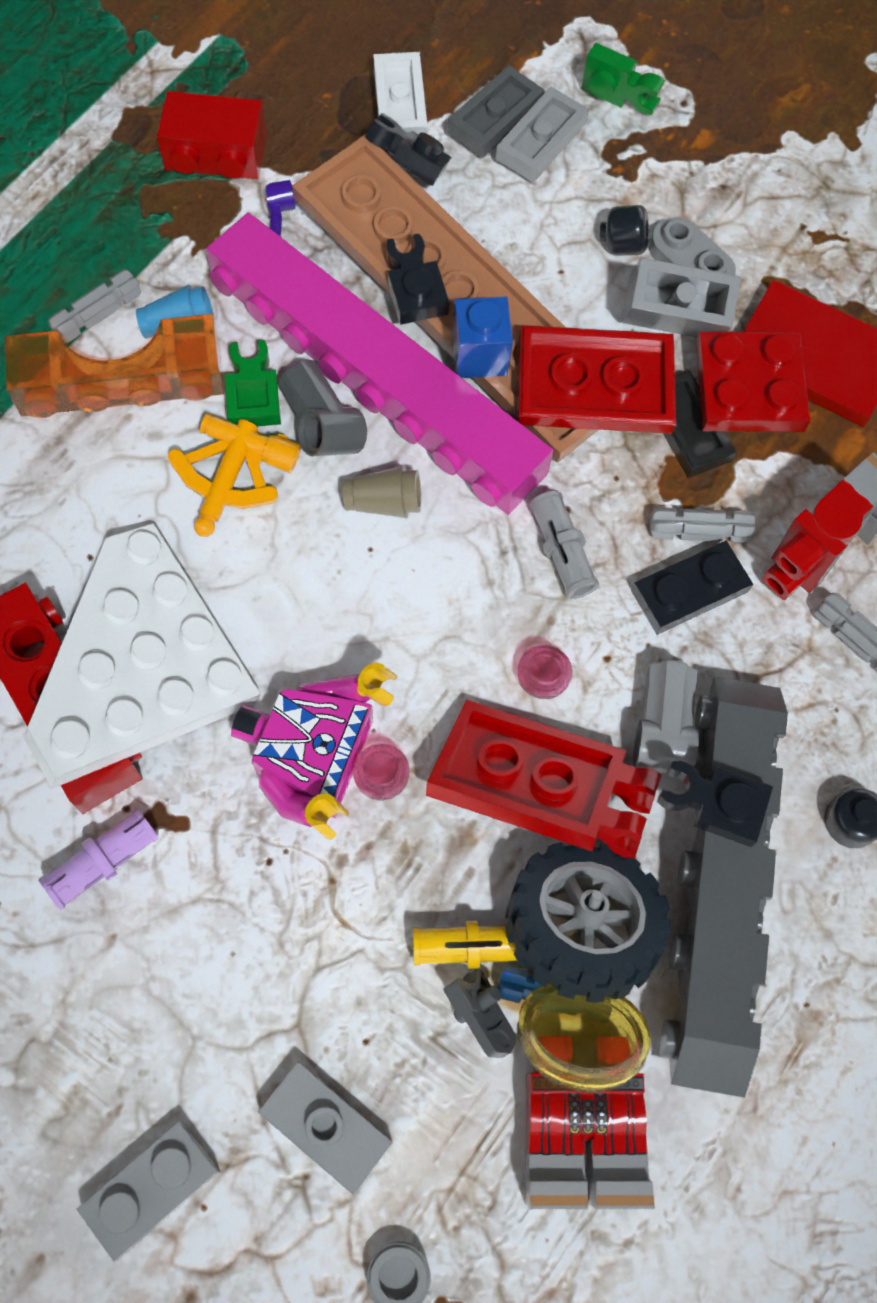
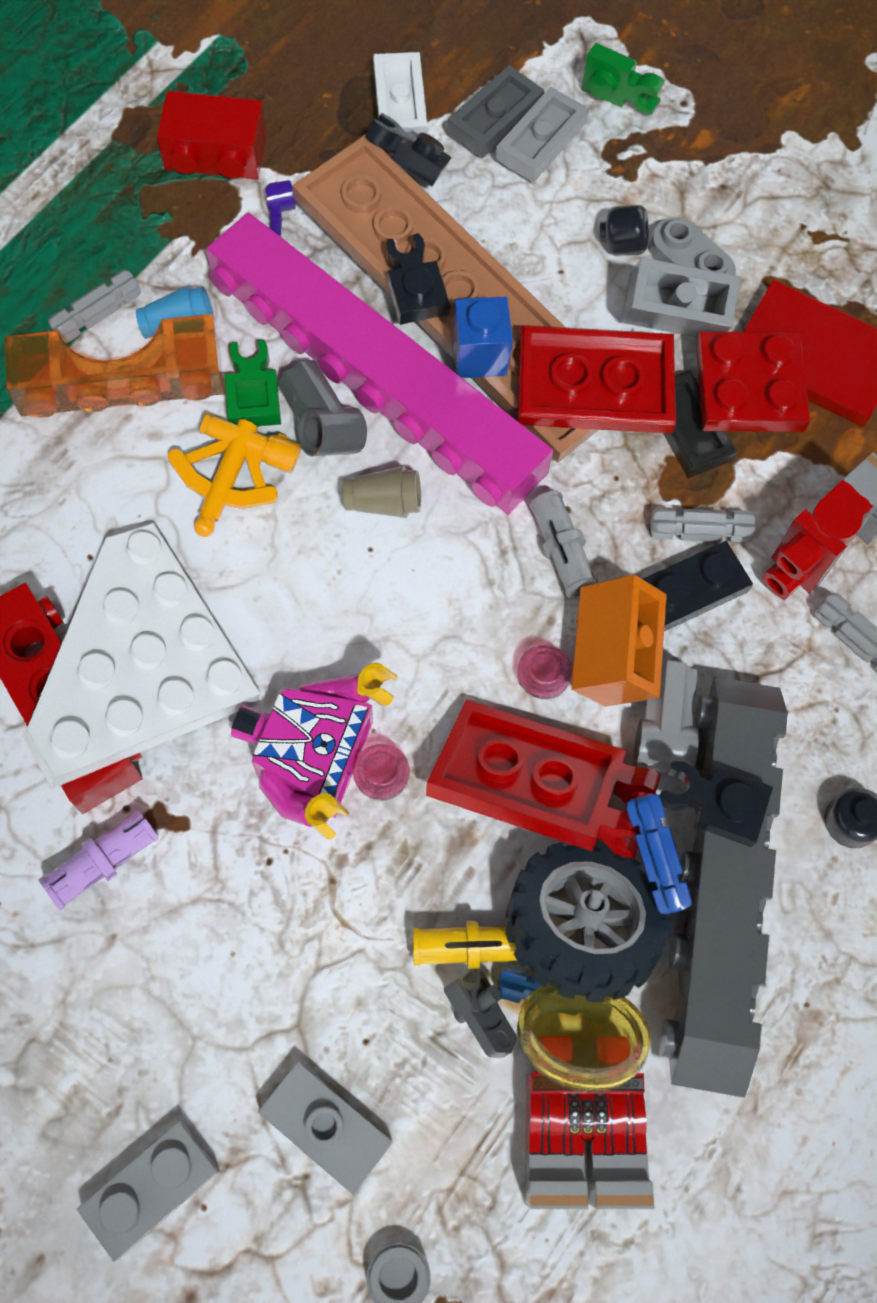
none -> orange brick [571,574,667,707]
none -> blue axle [626,794,692,914]

